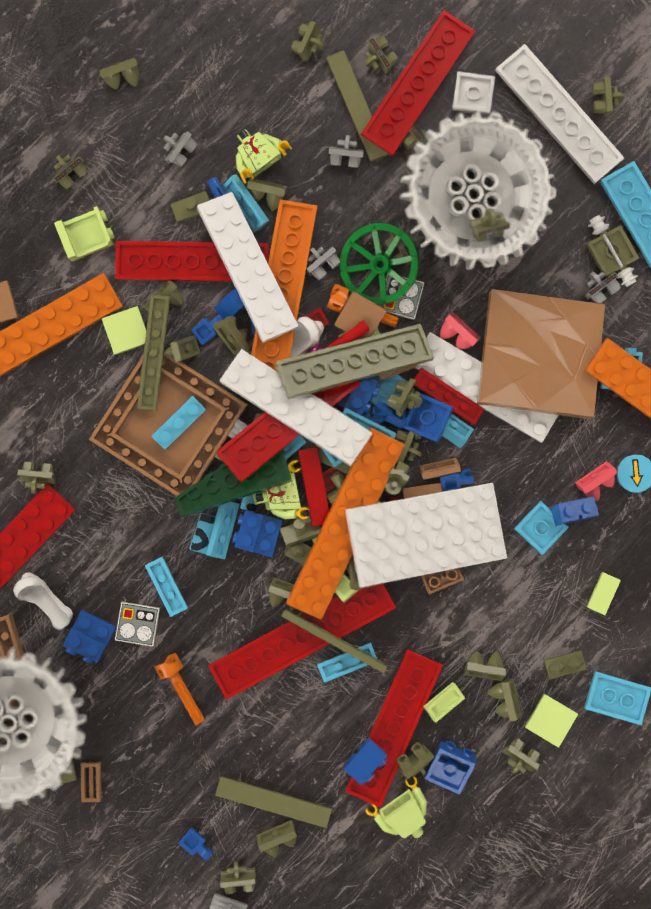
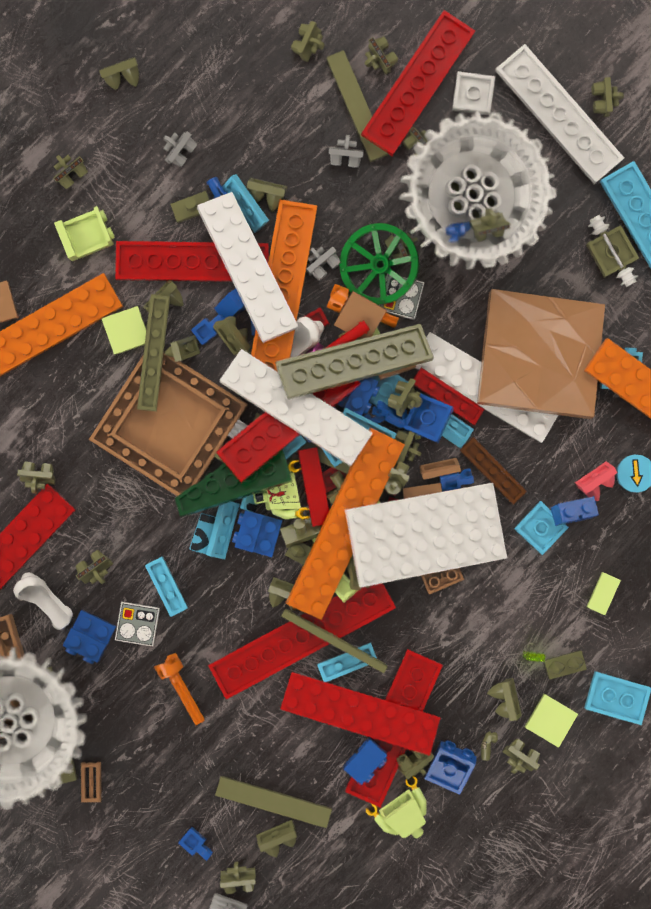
medium azure plate [152,396,206,449] -> none
yellowish green torso [236,129,292,184] -> none
yellowish green tile [423,682,465,722] -> none
coral tile [440,312,481,350] -> none
olive tile [464,651,506,681] -> none
light grey hips [584,272,621,304] -> none
none -> olive hips [76,550,113,584]
none -> red plate [281,672,440,756]
none -> blue plate [445,222,471,242]
none -> reddish brown tile [459,437,527,505]
none -> olive arm [481,731,498,760]
none -> clear neon green tile [523,650,545,662]

